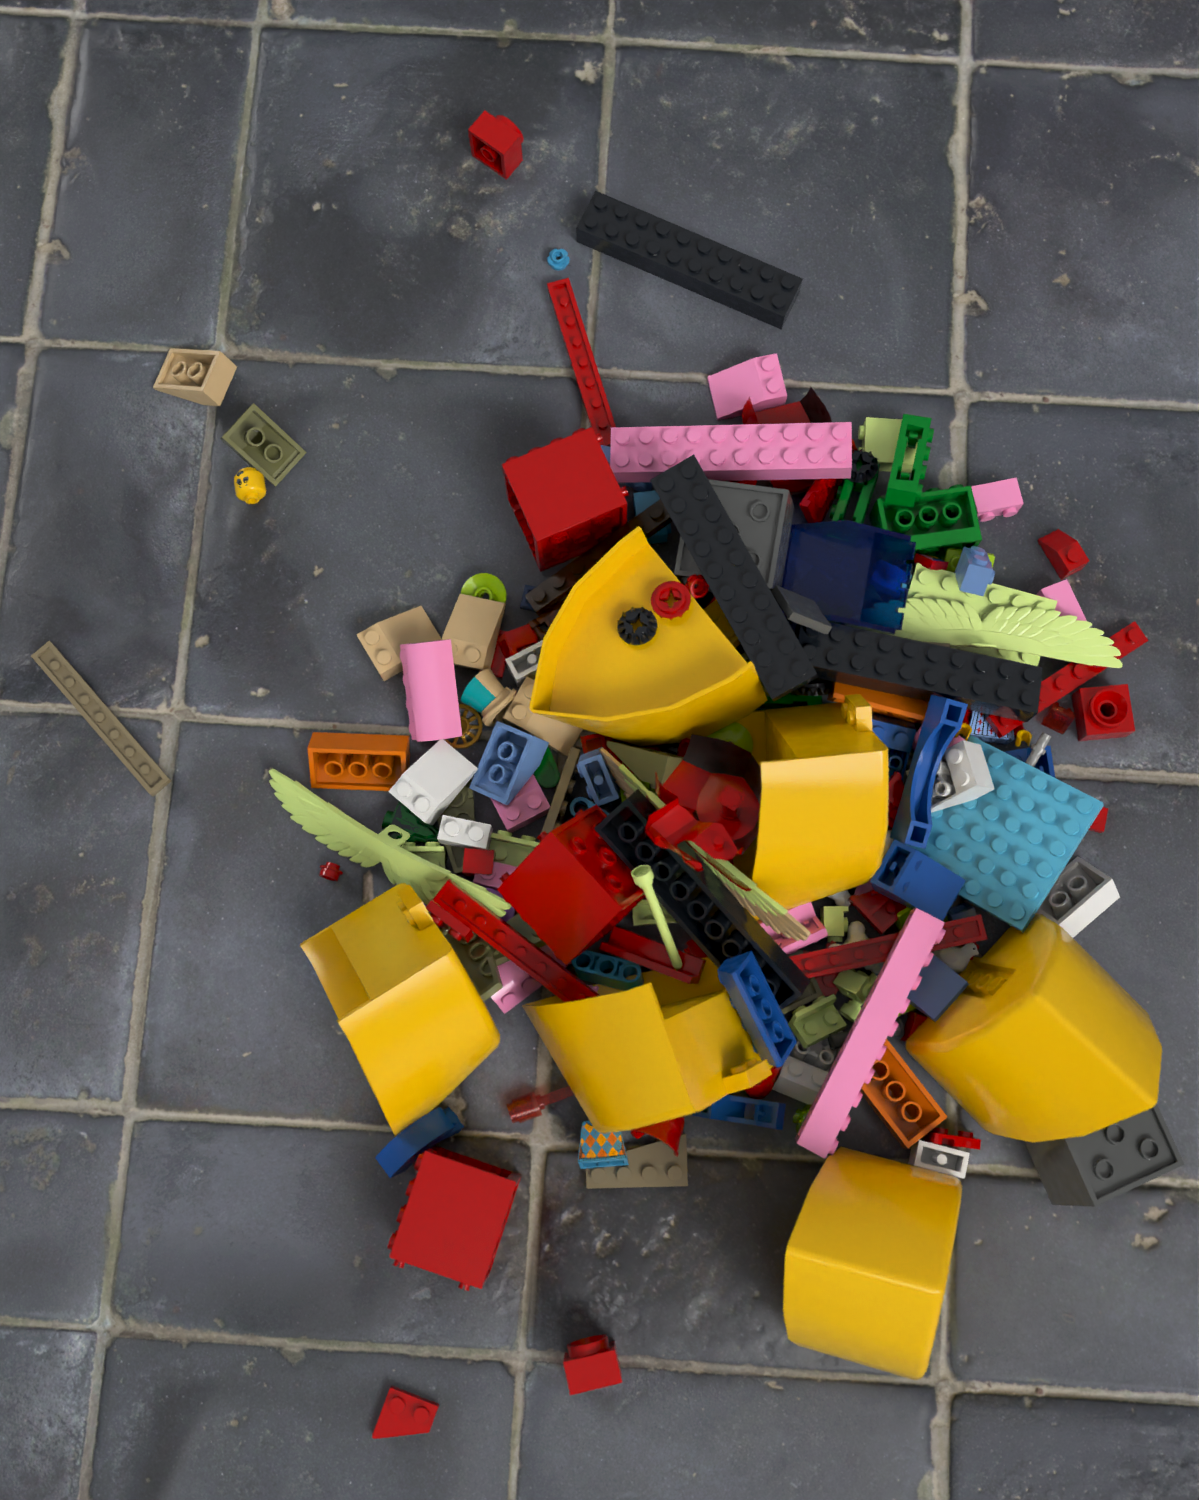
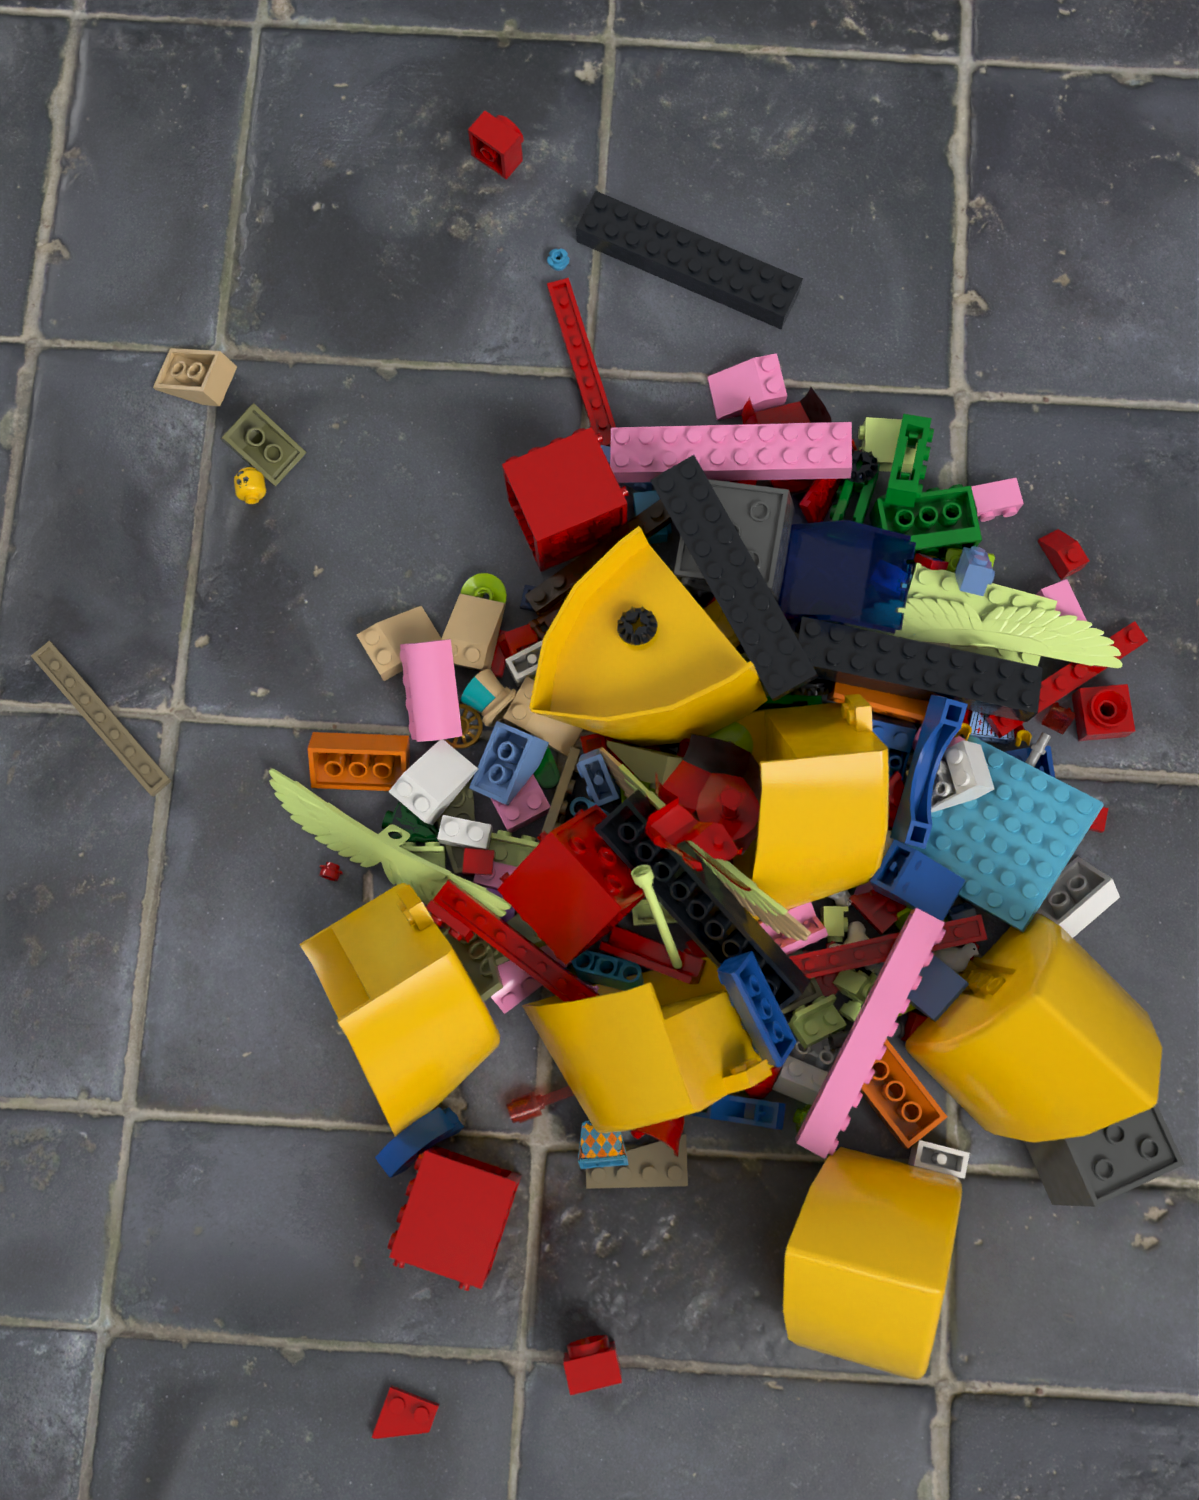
red gear [651,581,691,620] -> none
red plate [685,574,709,598] -> none
dark grey tile [771,585,832,634] -> none
red wing [924,1127,981,1150] -> none

